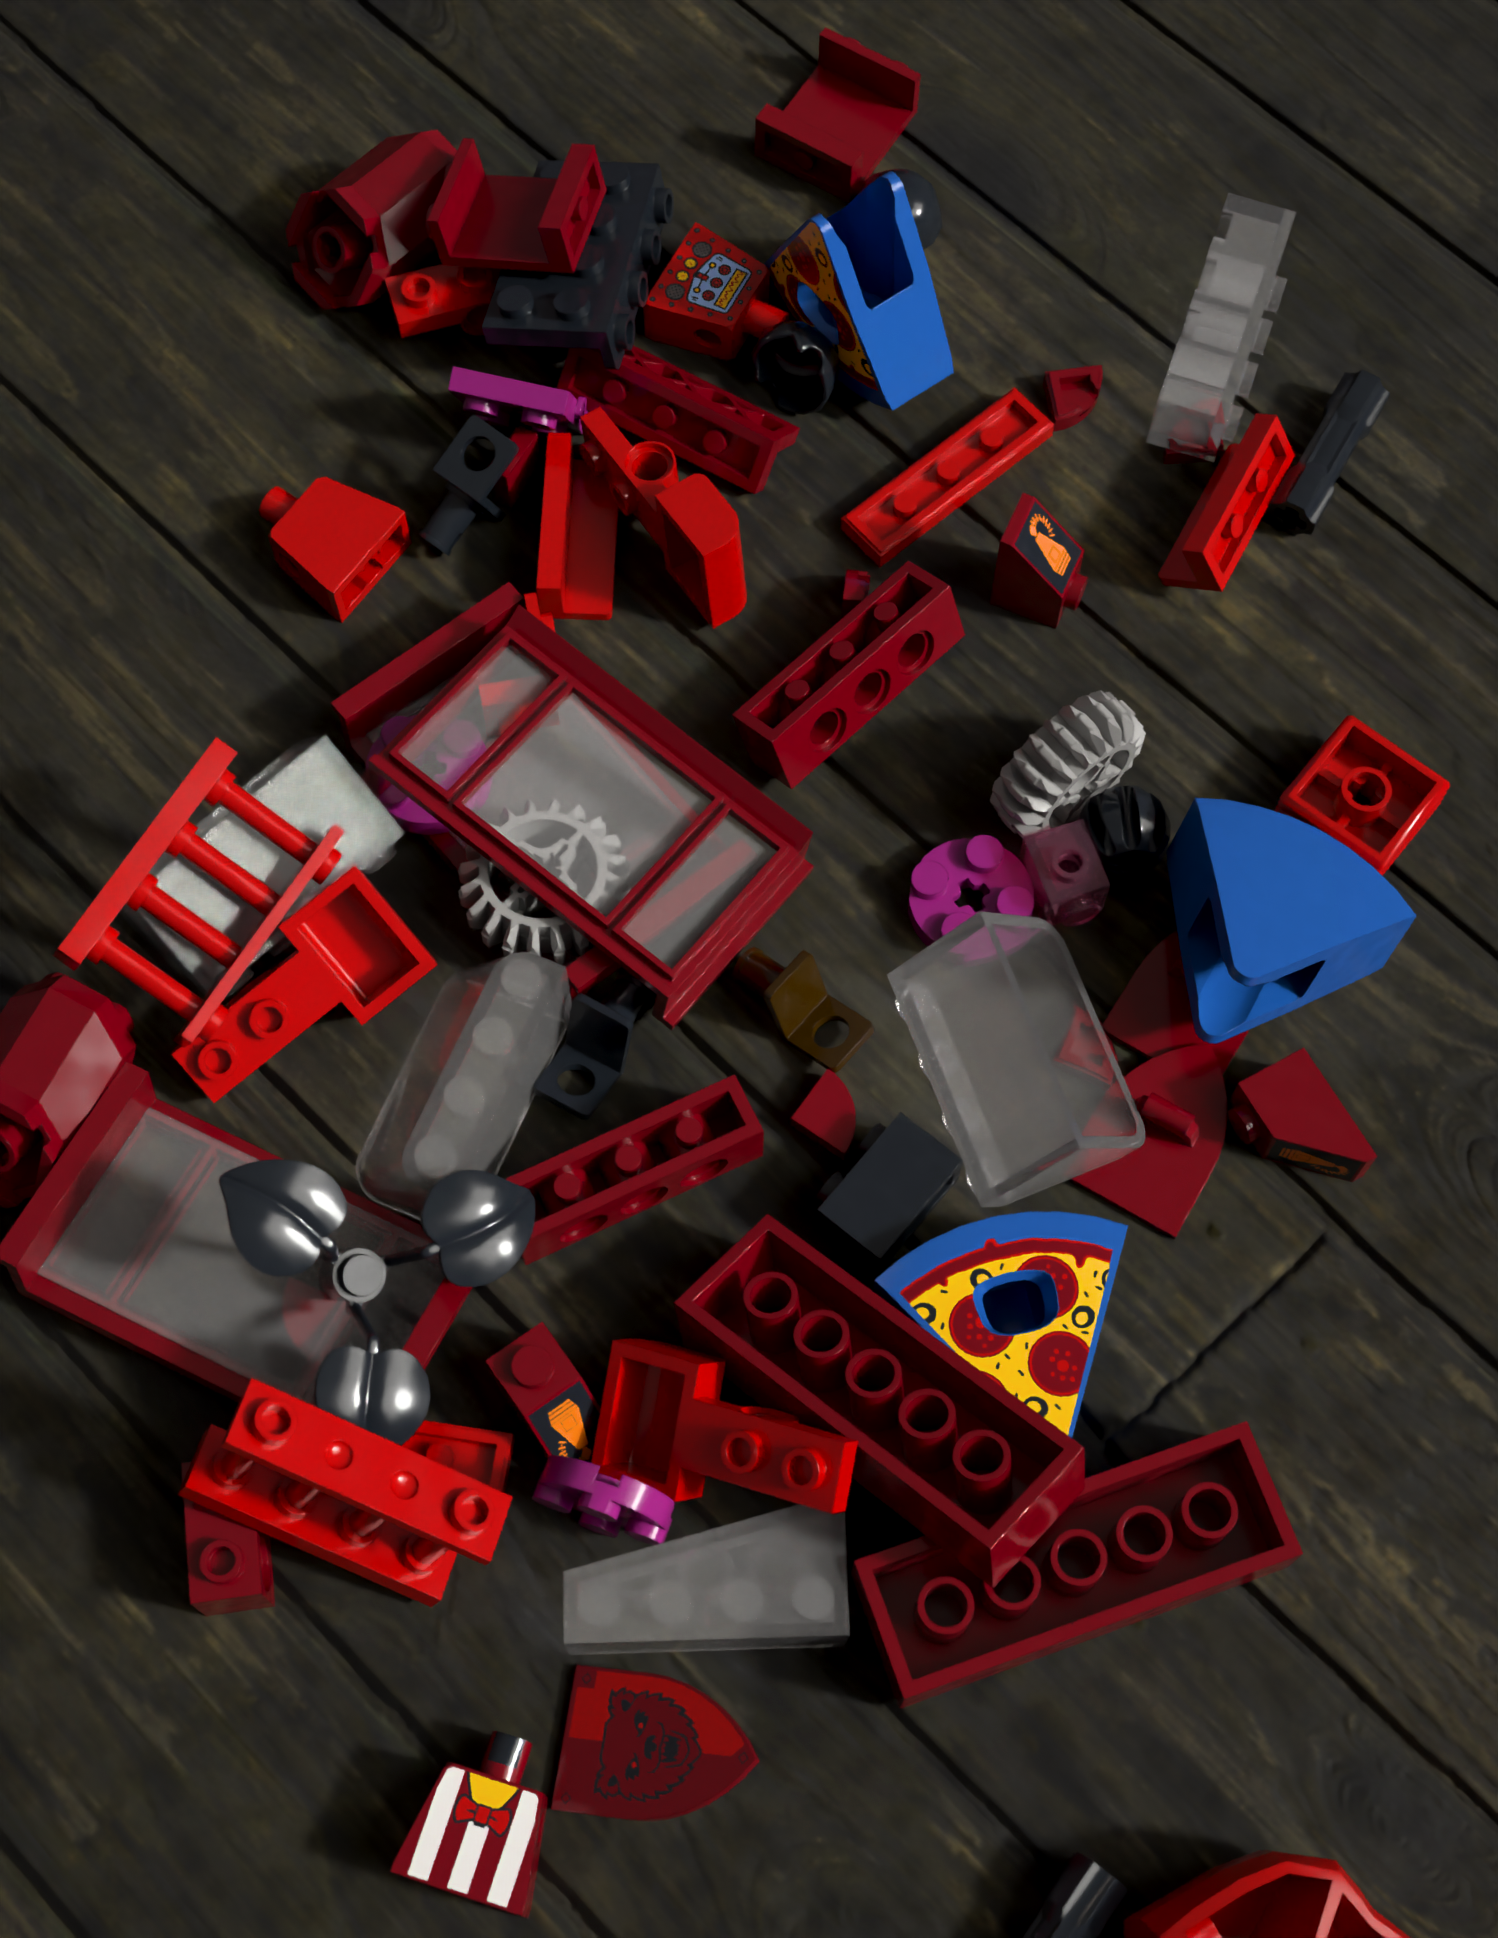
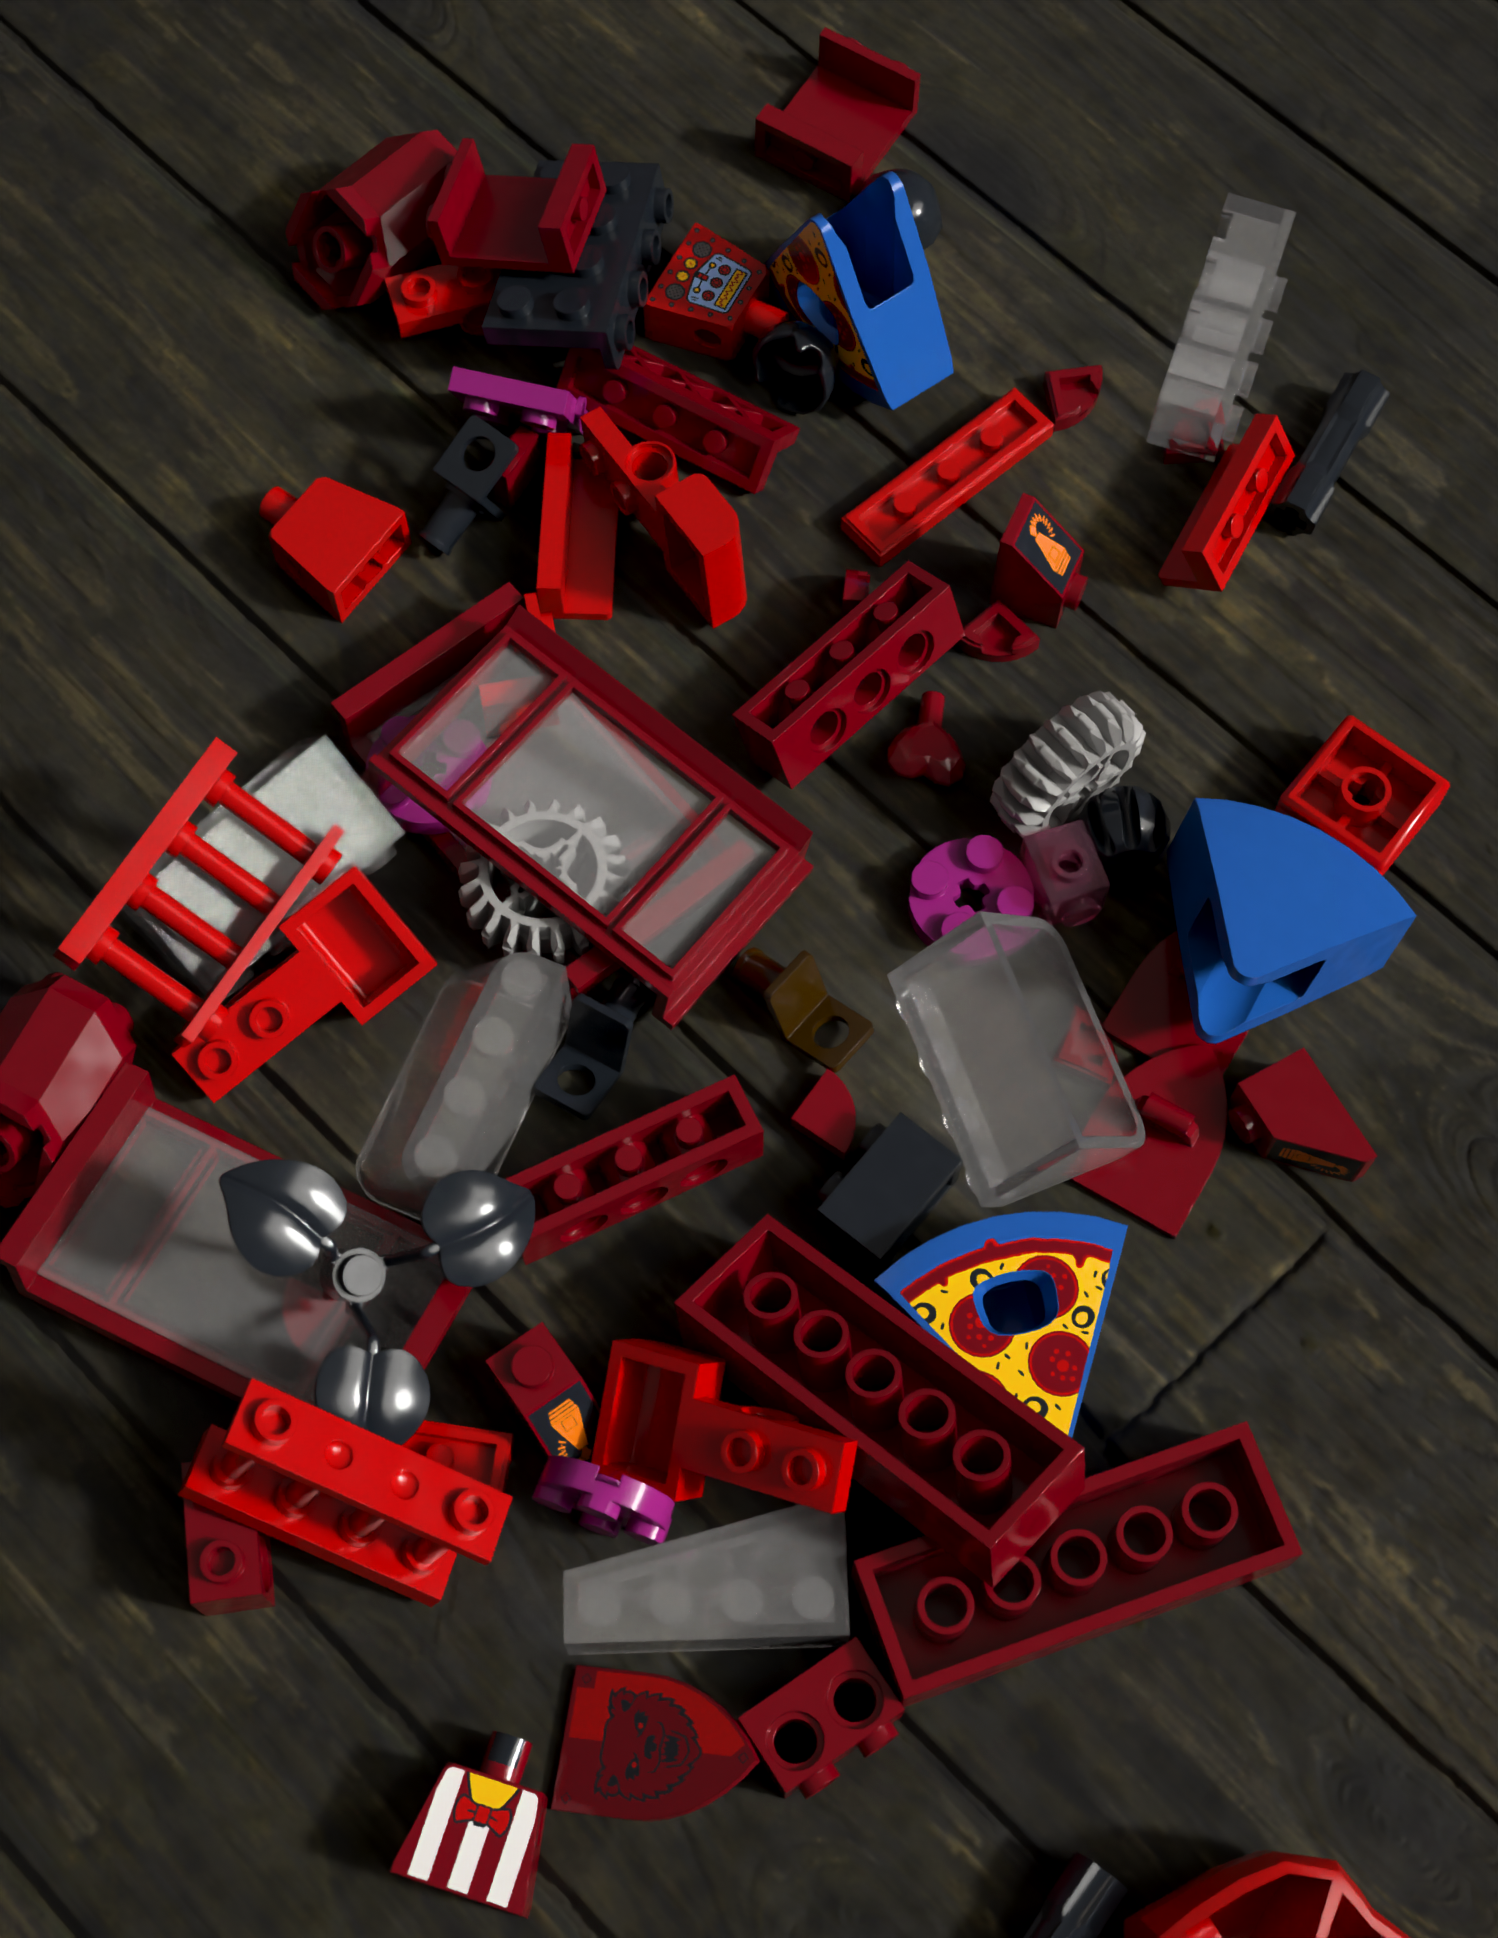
none -> dark red brick [738,1637,905,1800]
none -> dark red rock [887,691,966,787]
none -> dark red tile [954,599,1040,662]

